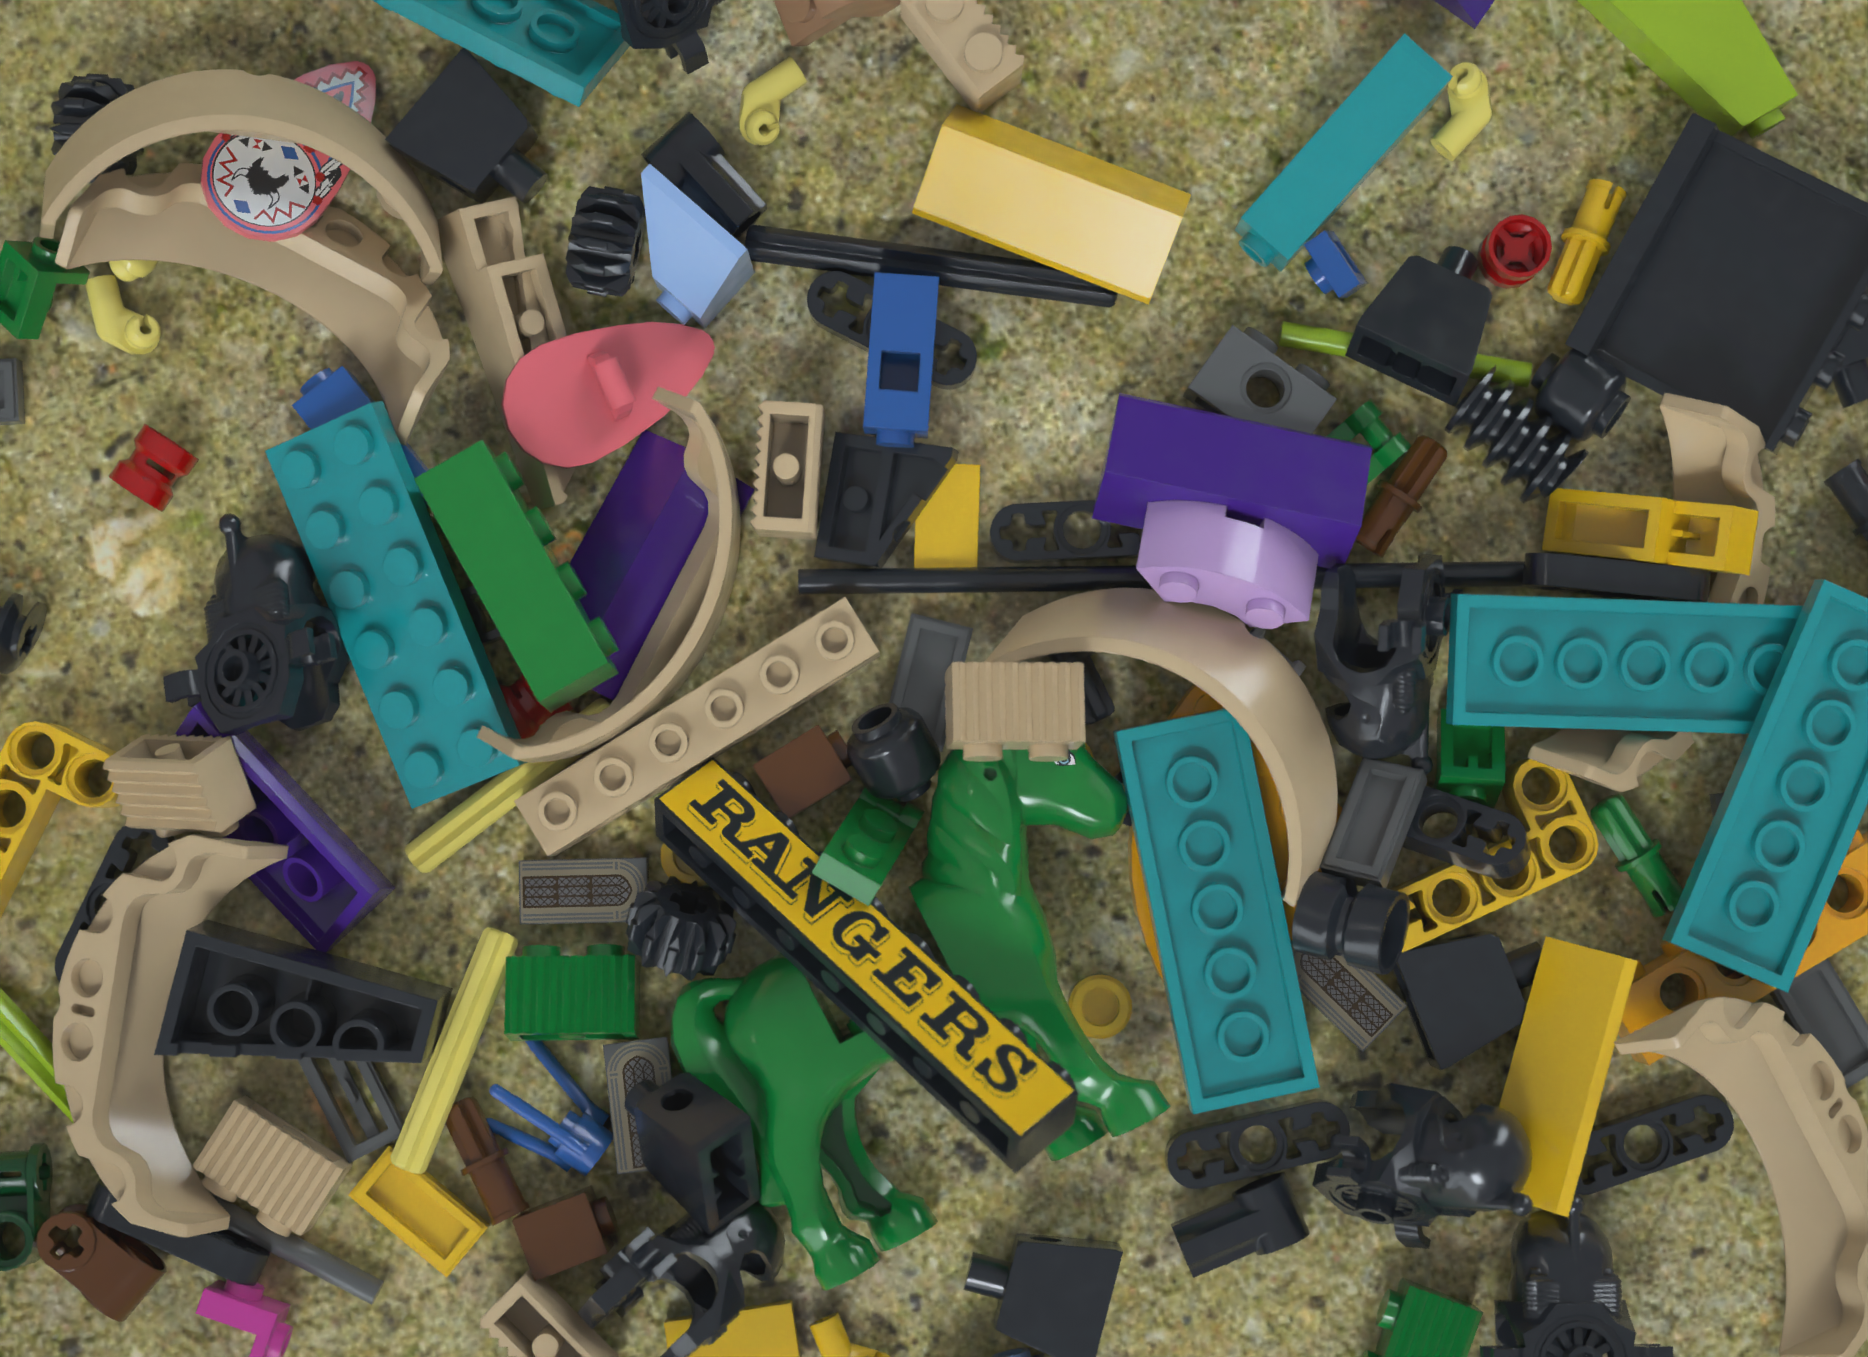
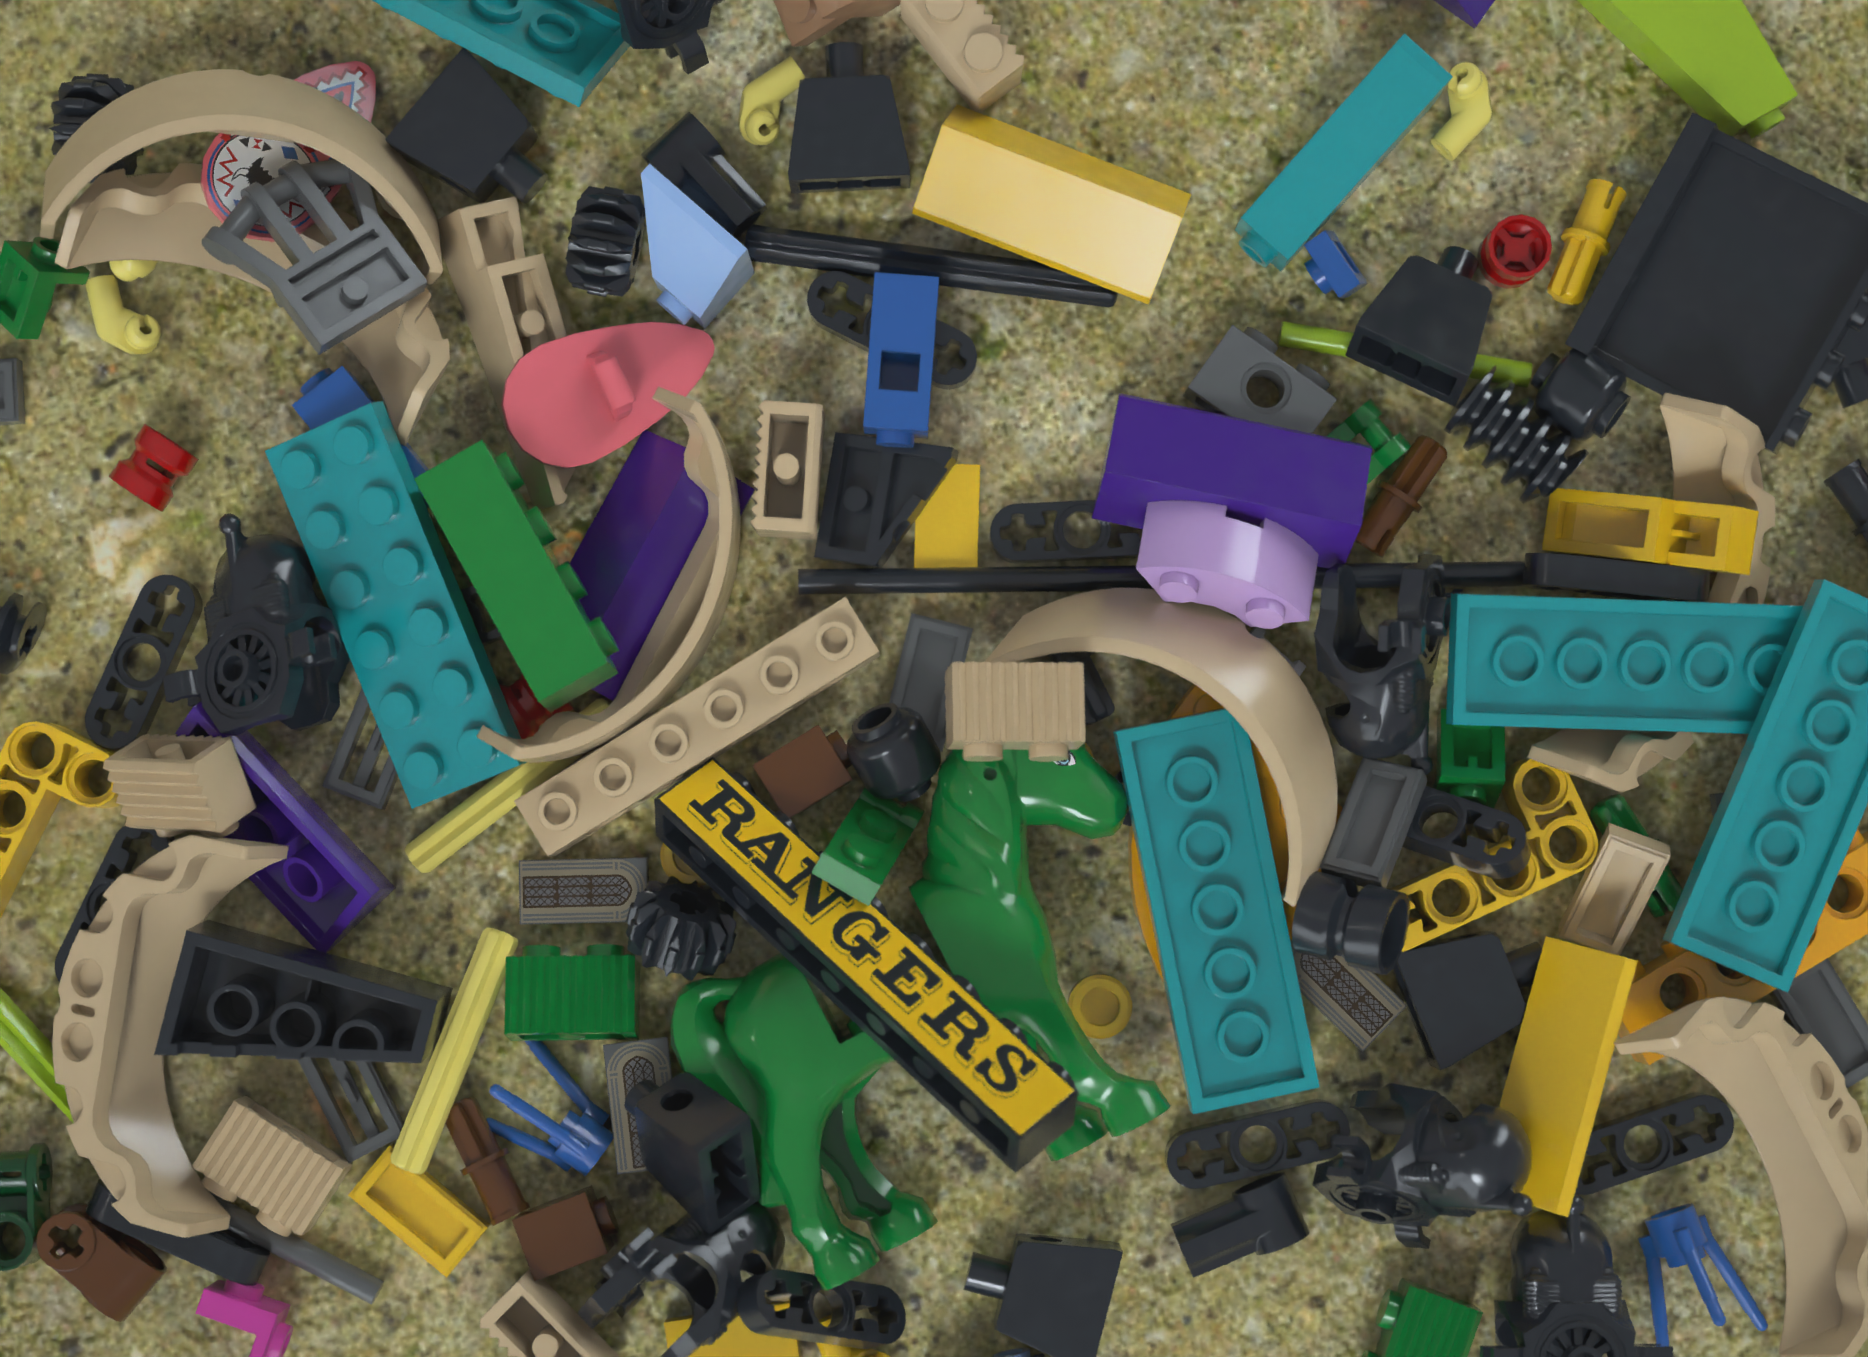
none -> black beam [85,575,202,750]
none -> dark grey plate [201,159,428,355]
none -> dark grey tile [322,688,398,810]
none -> black beam [737,1269,906,1349]
none -> black torso [788,42,910,194]
none -> tan tile [1559,823,1671,956]
none -> blue plant [1638,1203,1768,1346]

